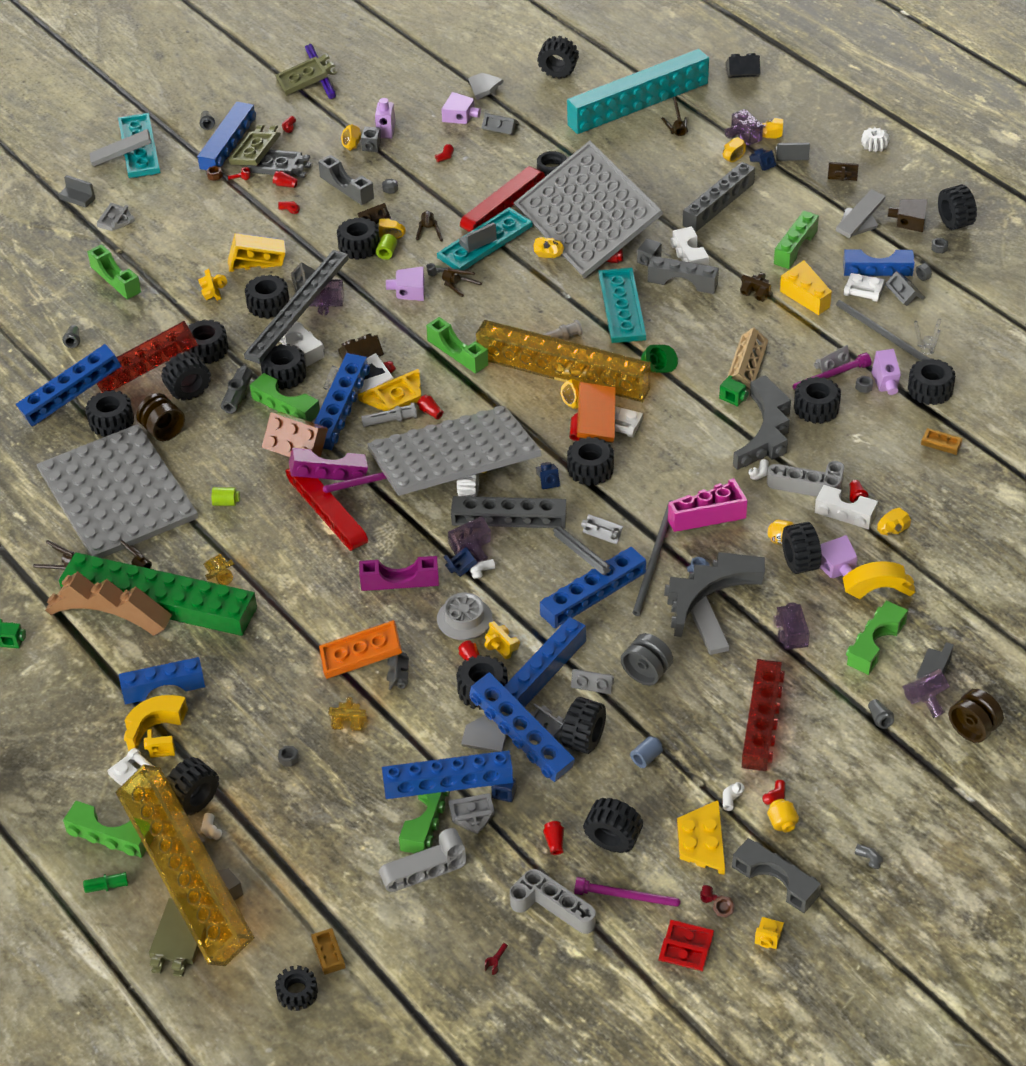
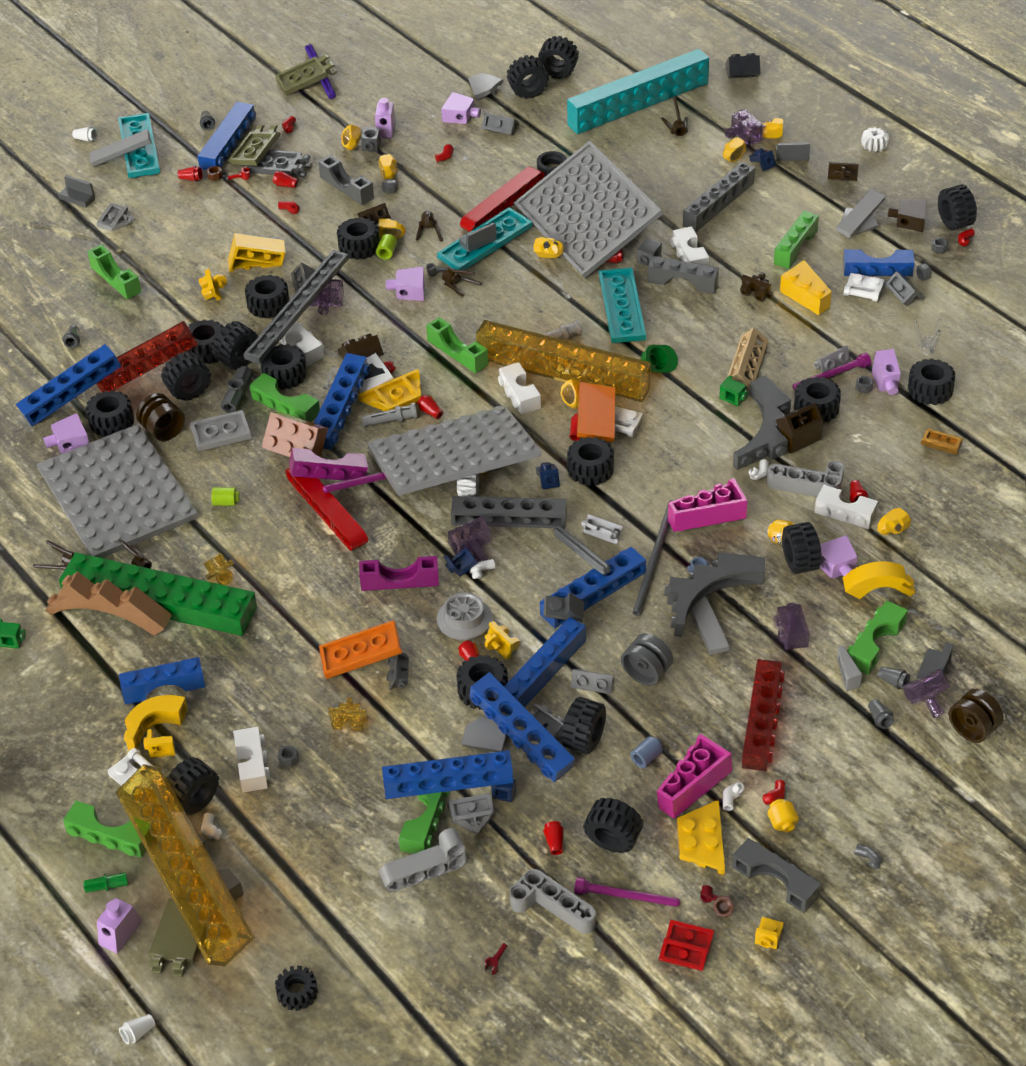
pearl gold plate [311,928,346,975] -> none
dark grey piece [836,300,930,361] -> none
none -> lavender torso [43,413,89,454]
none -> white cone [73,126,97,142]
none -> lavender torso [97,898,142,954]
none -> white cone [119,1014,155,1044]
none -> red cone [177,166,203,182]
none -> light grey plate [190,410,252,452]
none -> black tyre [212,321,259,370]
none -> white arch [233,727,270,793]
none -> yellow rock [379,154,398,180]
none -> white arch [498,362,541,415]
none -> black tyre [507,55,549,99]
none -> dark grey slope [544,593,584,622]
none -> dark pink wedge [657,733,733,819]
none -> dark brown slope [776,403,823,454]
none -> light grey slope [837,646,862,691]
none -> dark grey cone [878,666,910,690]
none -> red arm [958,228,975,247]

